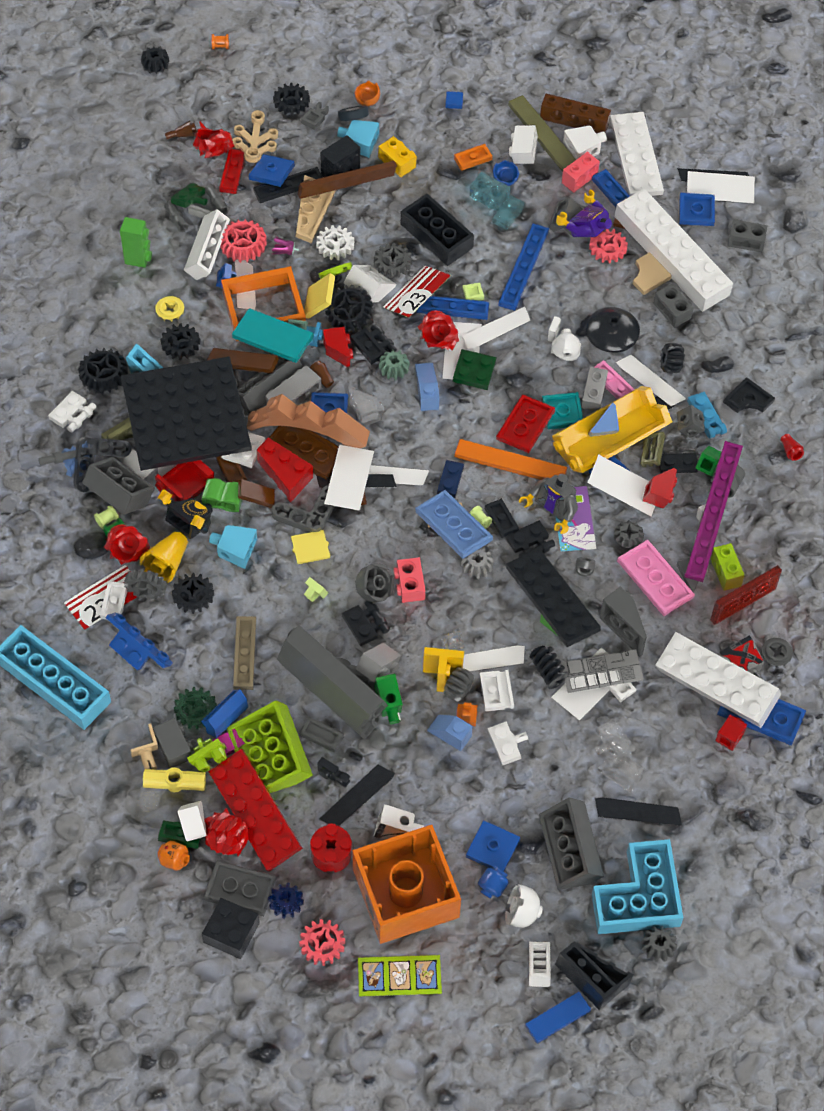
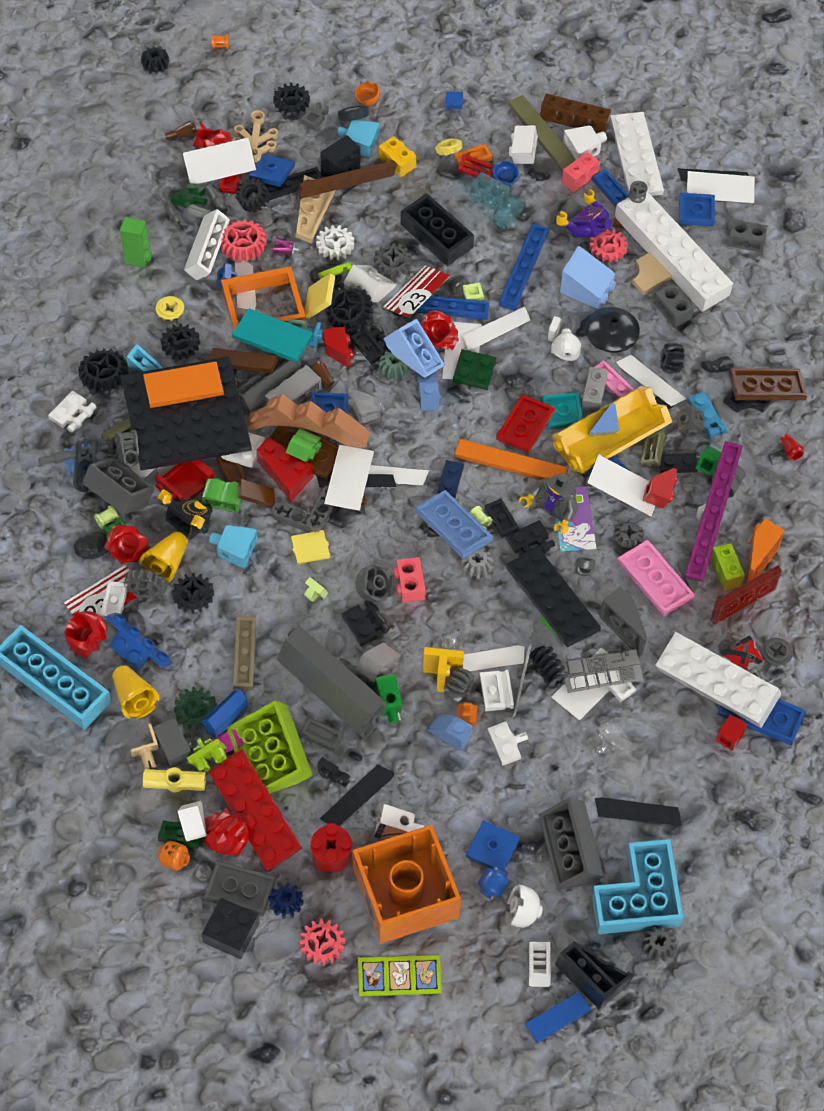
none -> red hair [64,611,108,659]
none -> yellow cone [112,666,160,719]
none -> dark grey piece [115,430,139,467]
none -> orange tile [143,362,224,408]
none -> white sticker [183,138,256,184]
none -> black tyre [236,178,270,213]
none -> bright green brick [286,428,322,462]
none -> light blue slope [383,319,445,378]
none -> light yellow gear [435,138,463,156]
none -> red tile [457,154,494,183]
none -> white sticker [512,644,532,718]
none -> light blue slope [560,246,616,309]
none -> dark grey wheel [629,181,648,203]
none -> reddish brown tile [729,368,807,401]
none -> orange slope [745,518,785,589]

